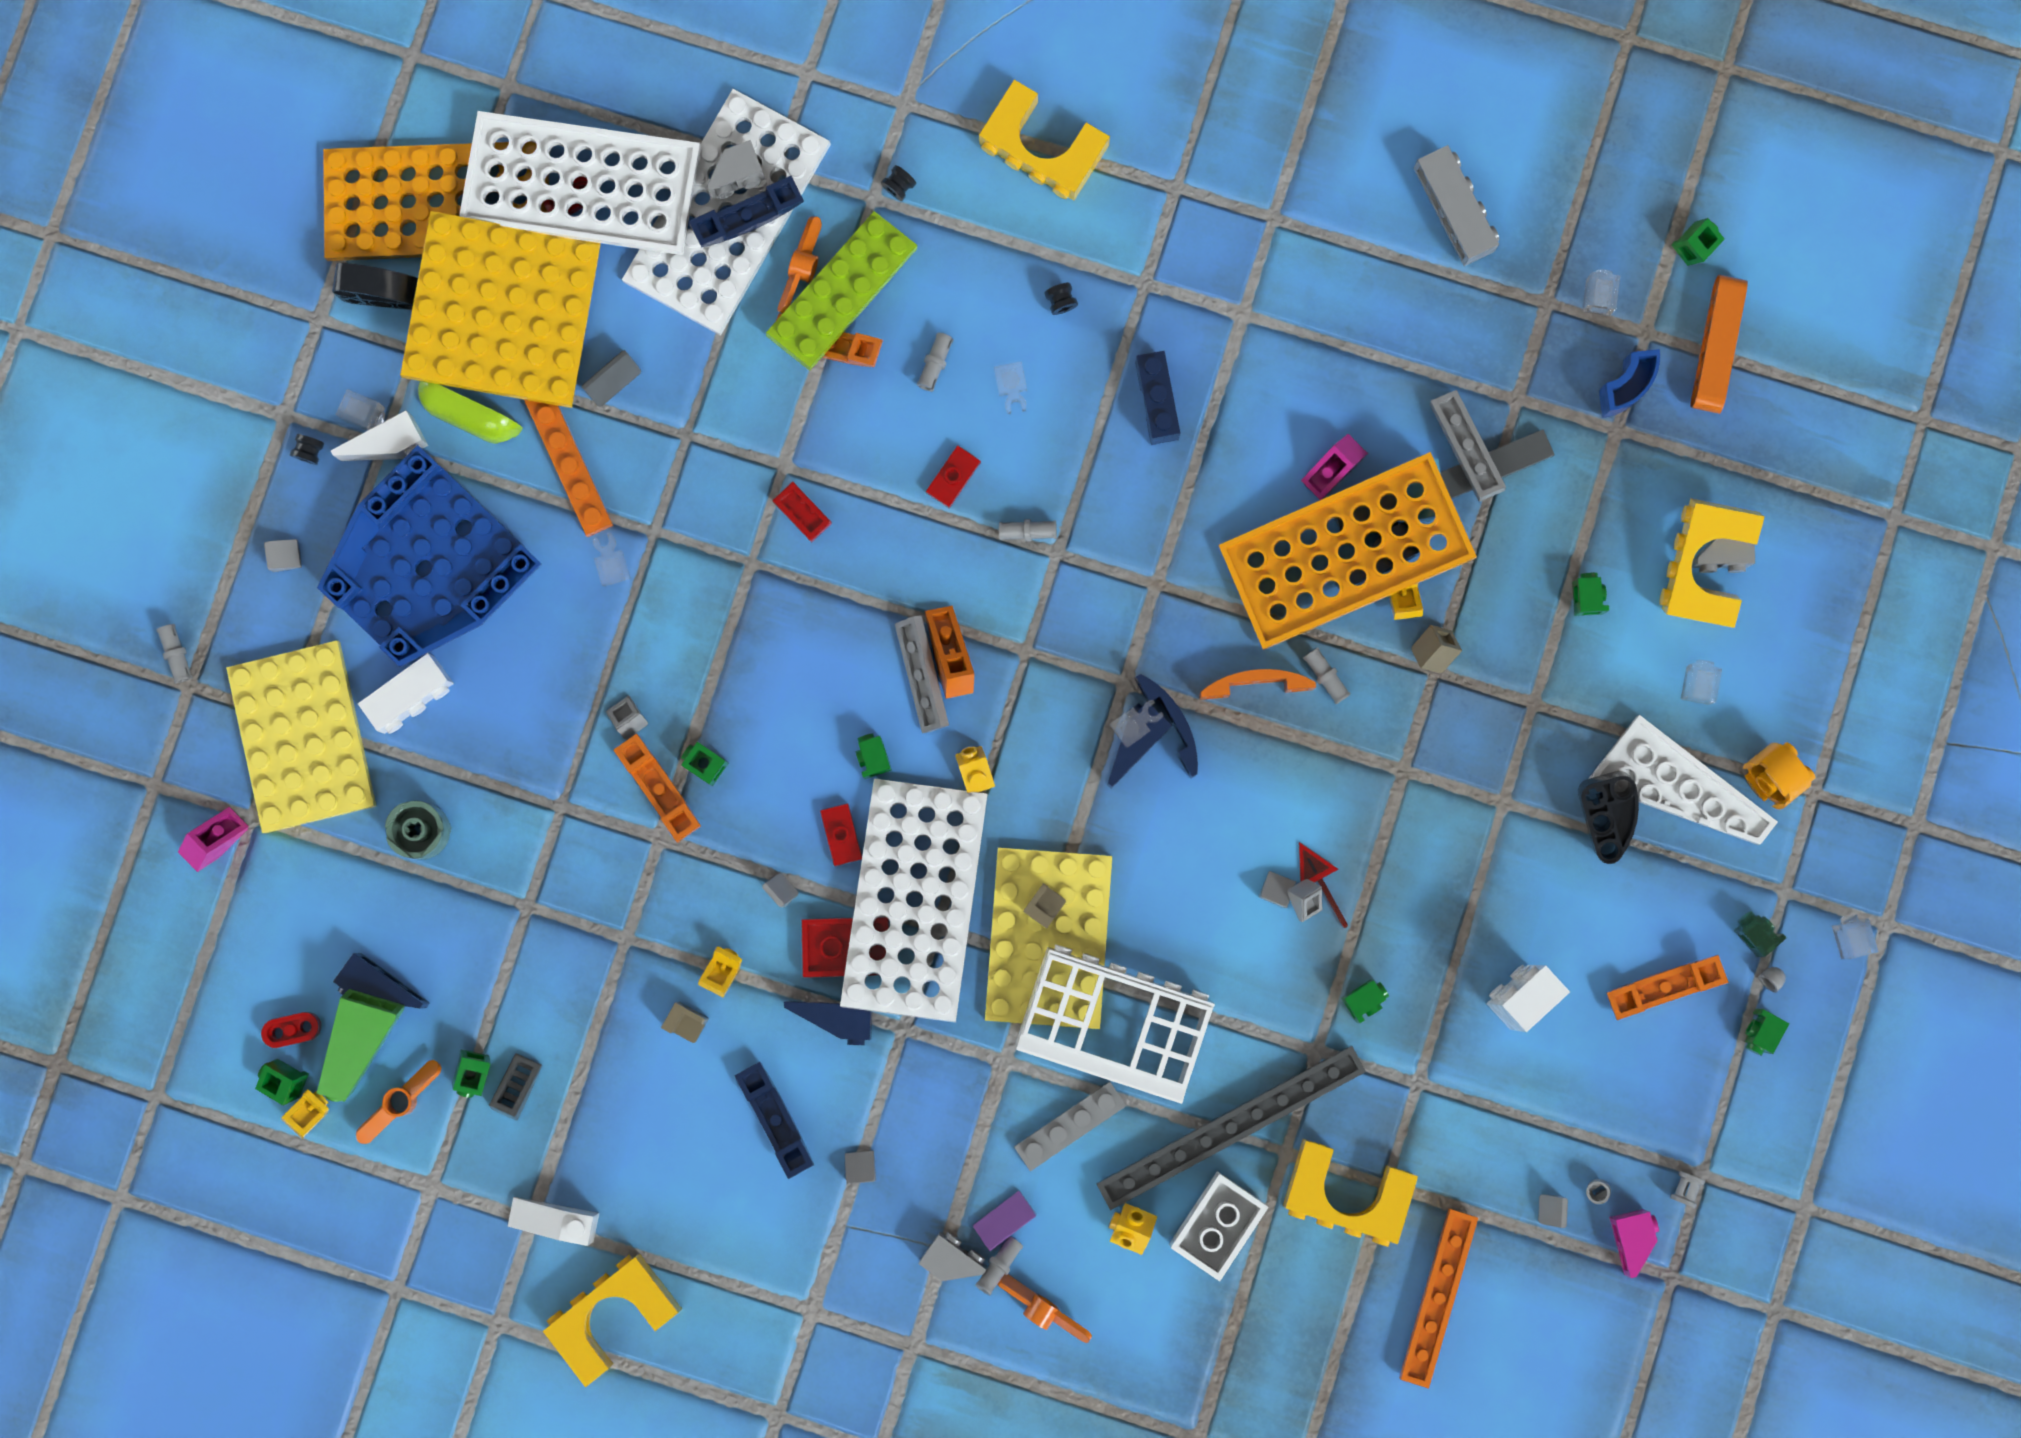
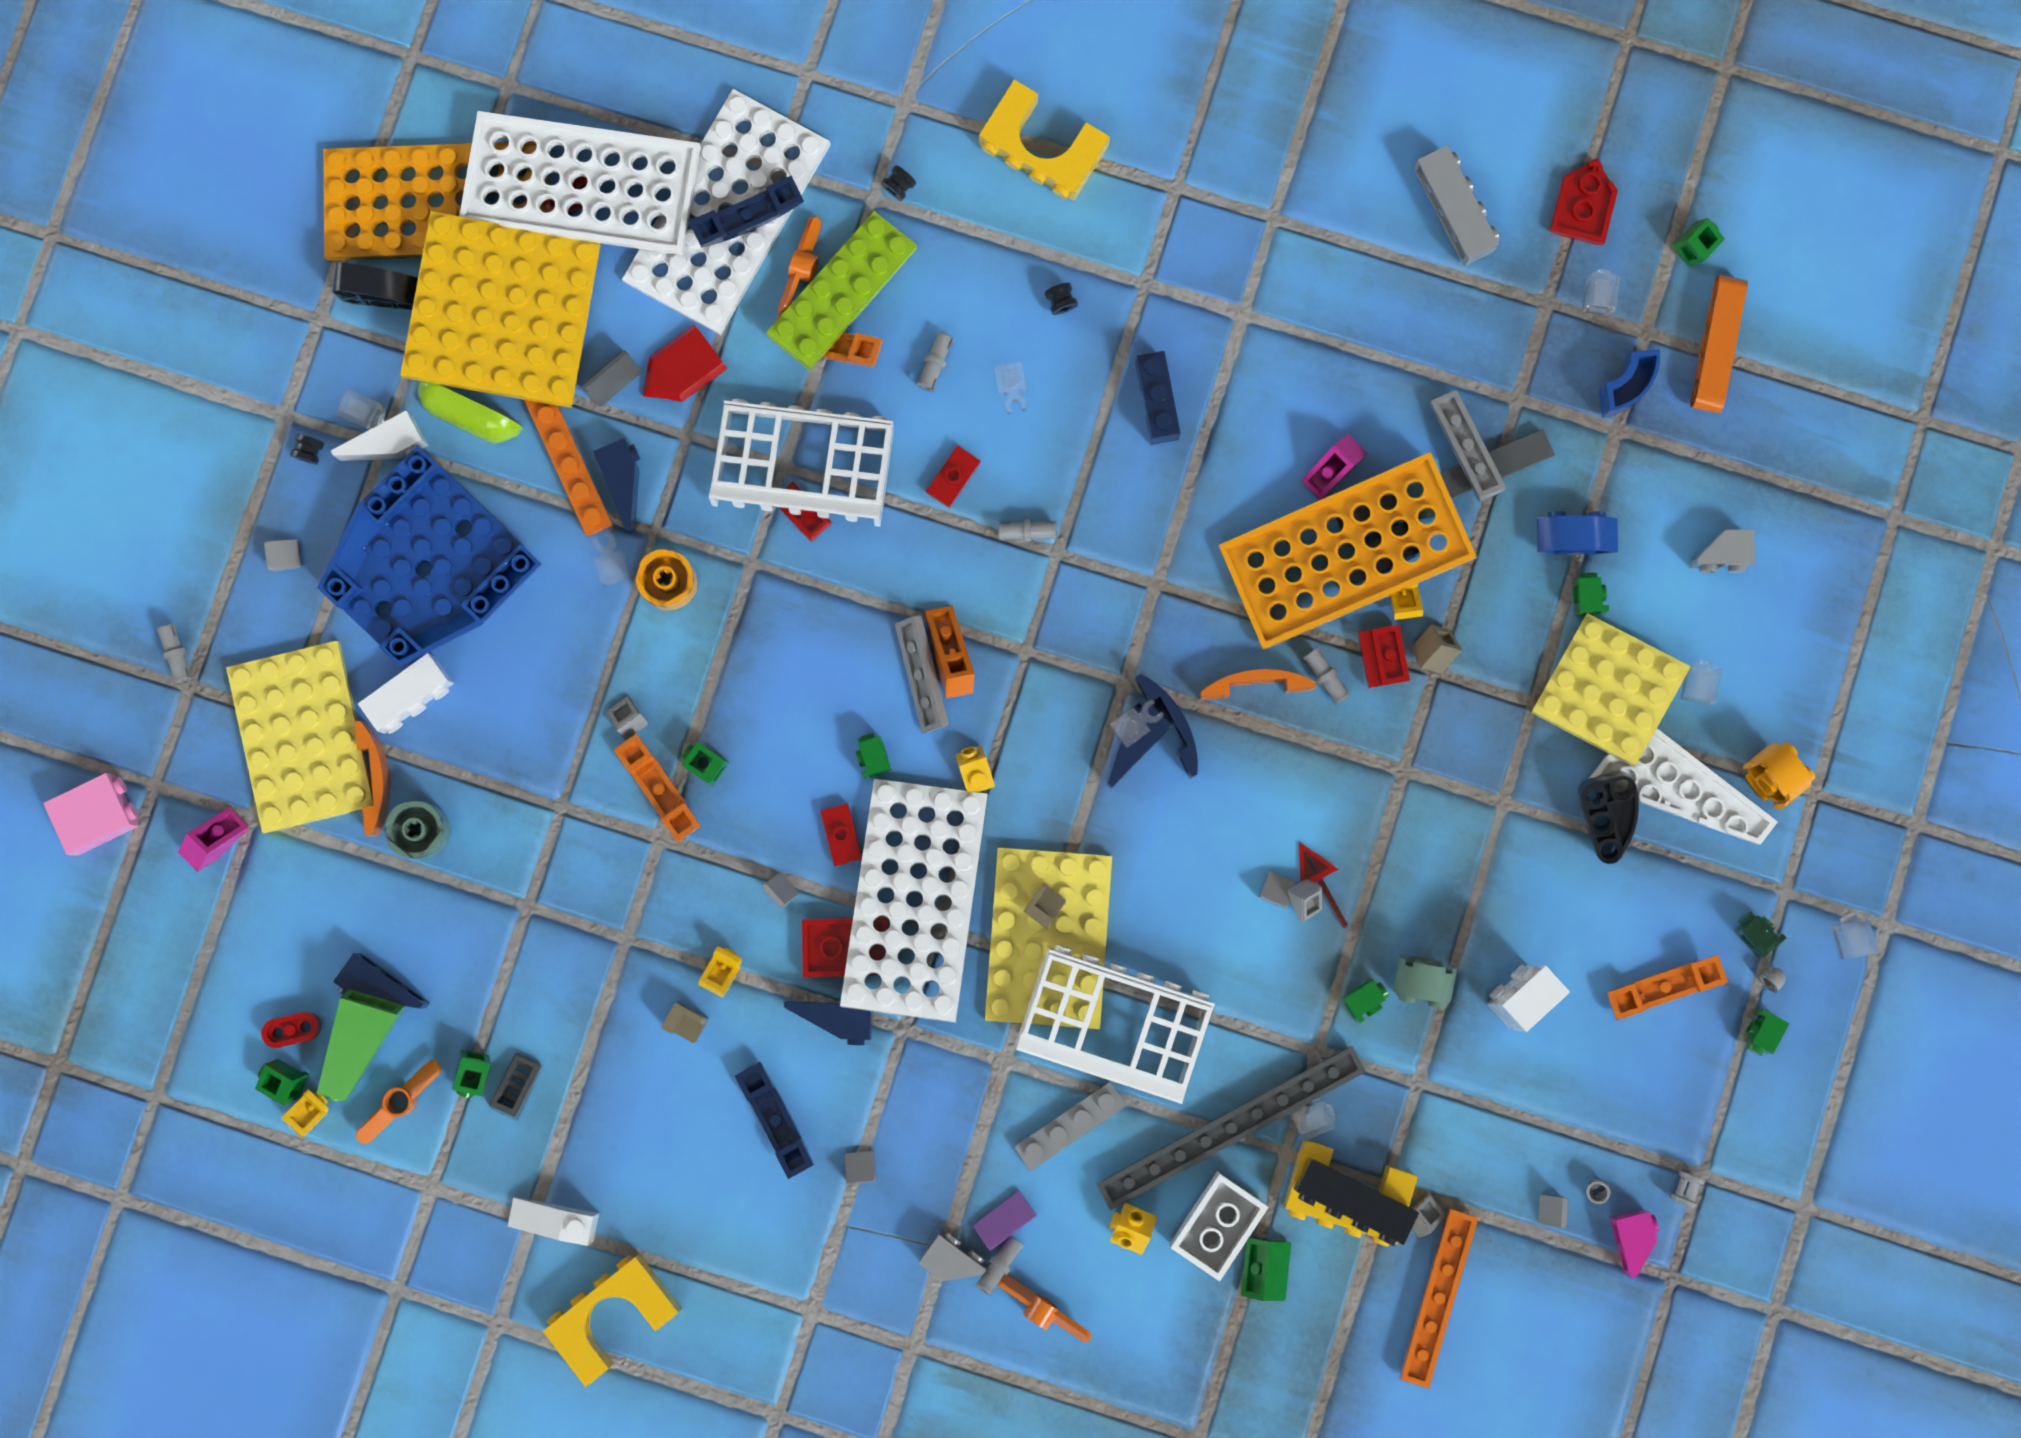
light grey slope [707,140,765,199] -> none
yellow arch [1659,498,1765,628] -> none
none -> bright pink brick [43,773,139,856]
none -> orange slope [354,721,390,837]
none -> dark blue slope [593,438,641,533]
none -> light orange brick [636,549,698,611]
none -> red tile [643,324,727,402]
none -> white window [709,399,894,527]
none -> green panel [1241,1237,1291,1301]
none -> clear brick [1290,1099,1337,1141]
none -> black brick [1294,1157,1419,1246]
none -> red plate [1357,625,1410,689]
none -> sand green brick [1393,956,1457,1008]
none -> light grey slope [1410,1193,1446,1238]
none -> light yellow plate [1531,613,1691,768]
none -> blue brick [1537,511,1618,555]
none -> red tile [1549,158,1618,245]

